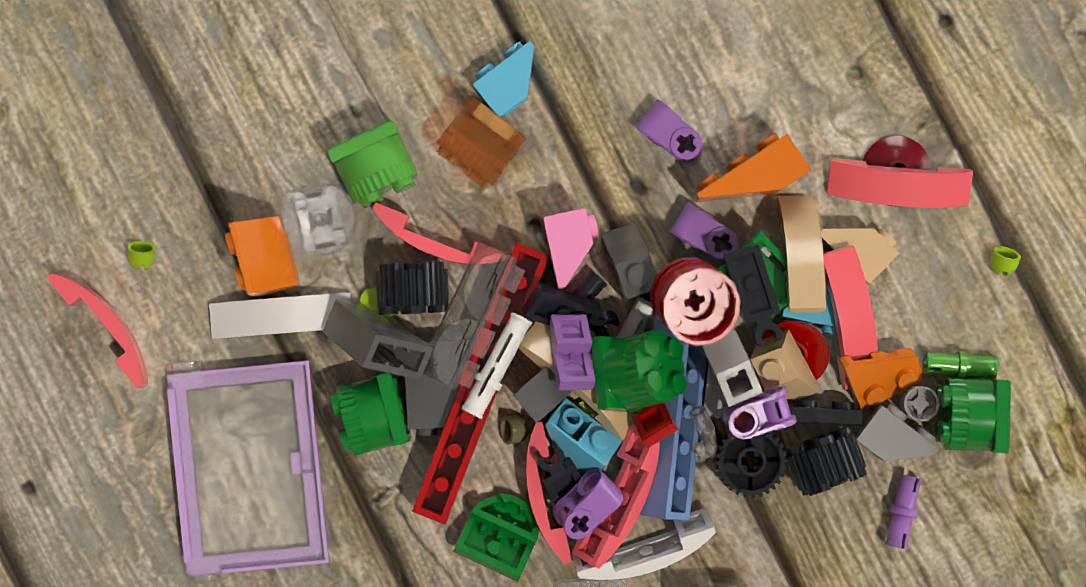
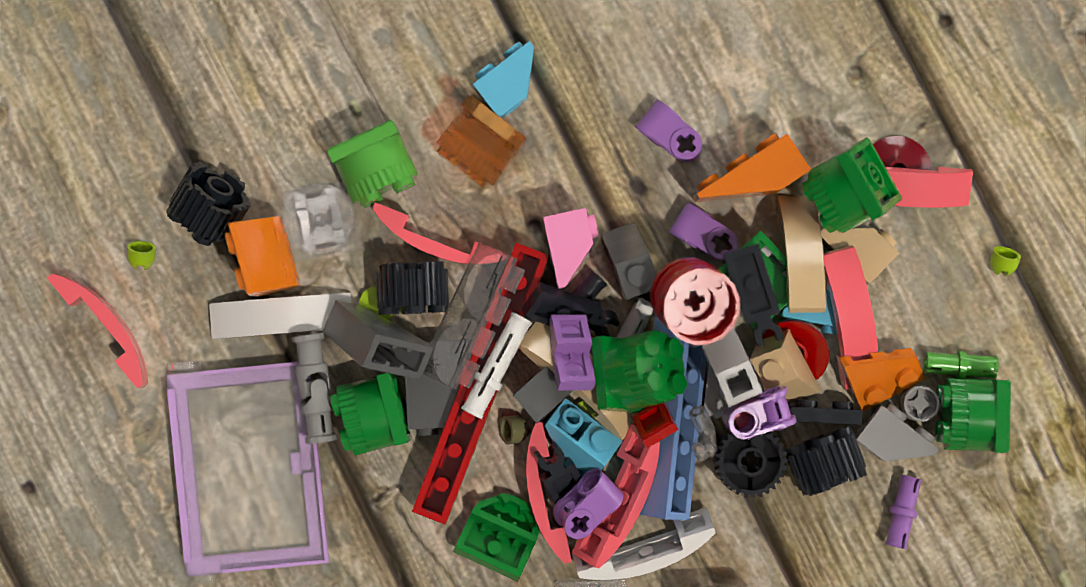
none -> black brick [166,162,250,246]
none -> light grey piece [292,333,337,444]
none -> green piece [802,137,902,233]

